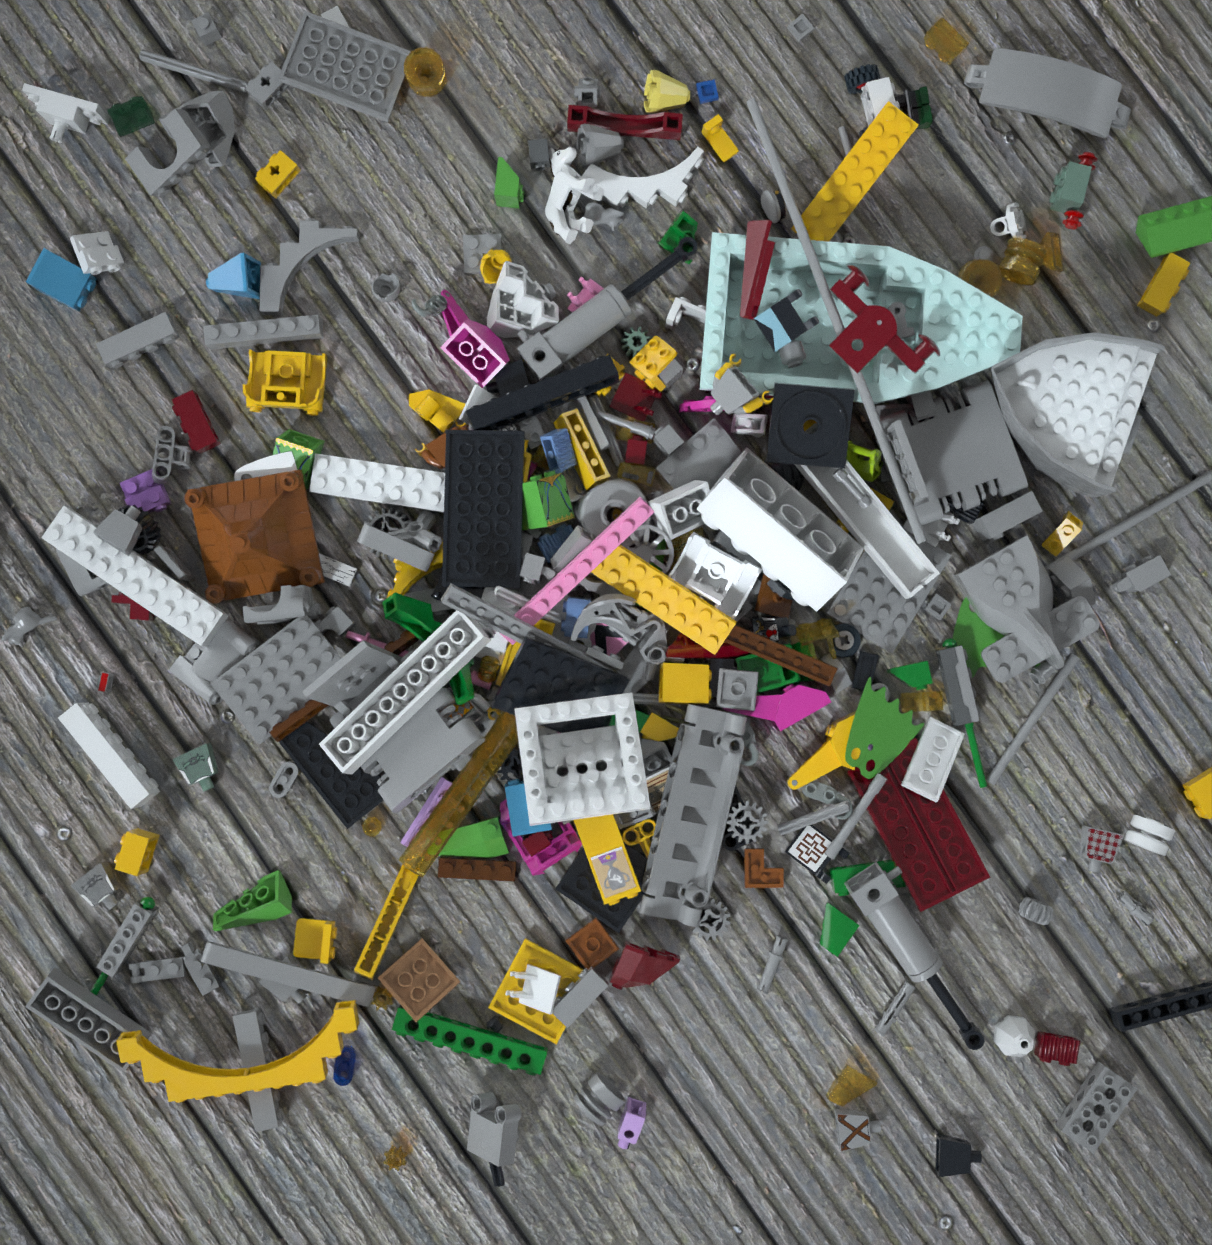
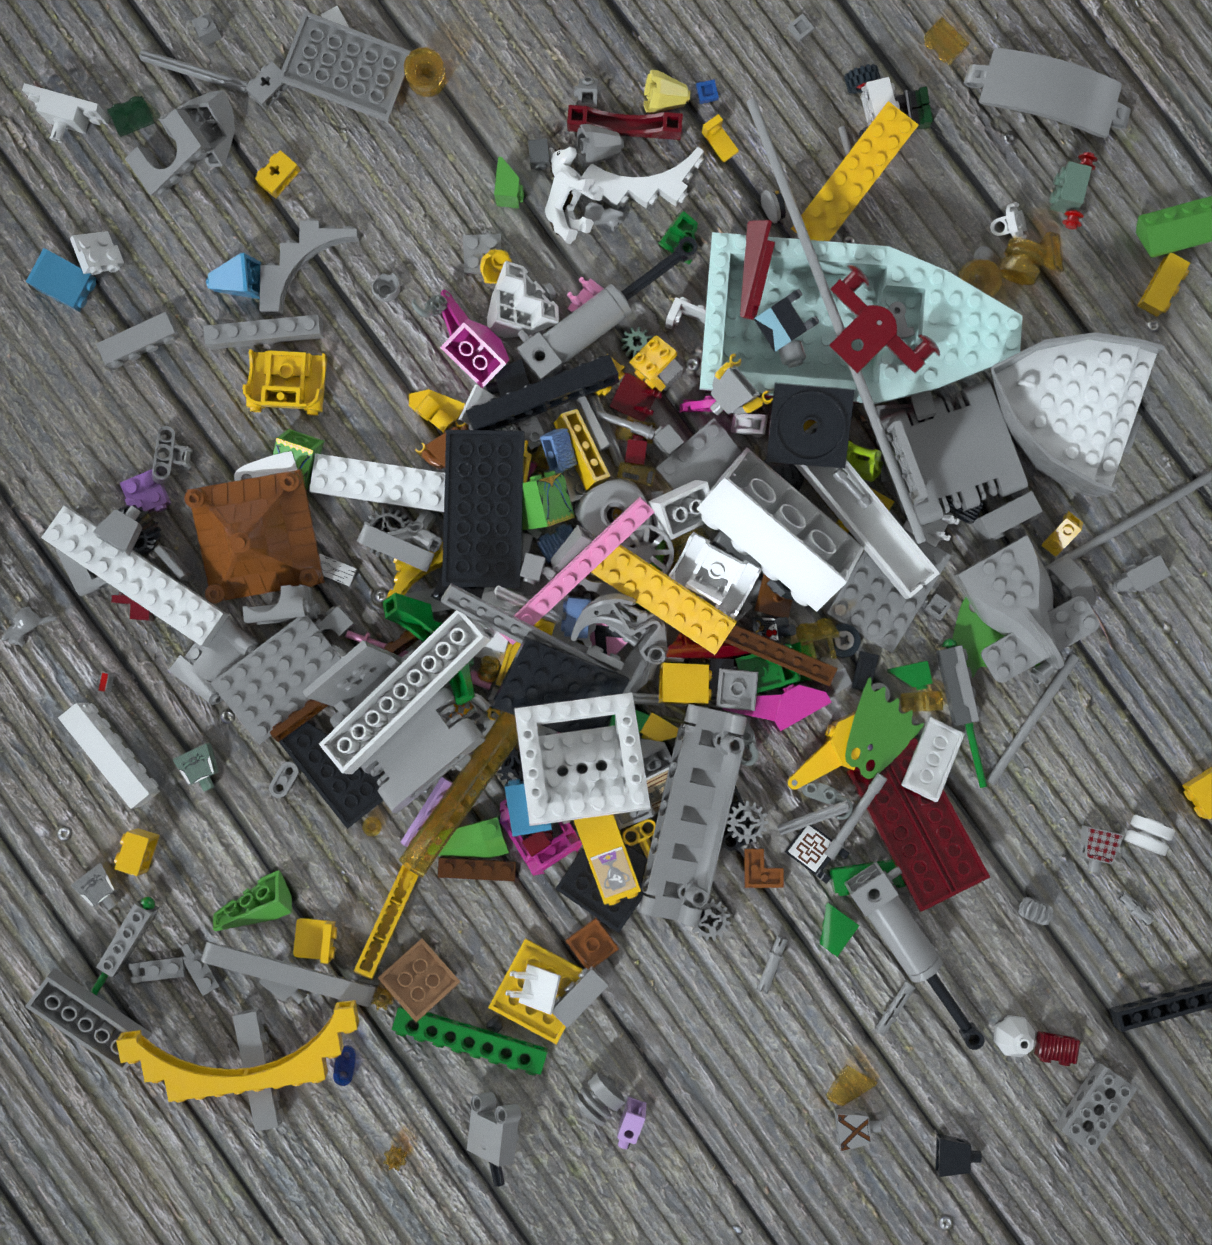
dark red brick [171,390,221,454] -> none
dark red brick [609,941,680,990] -> none

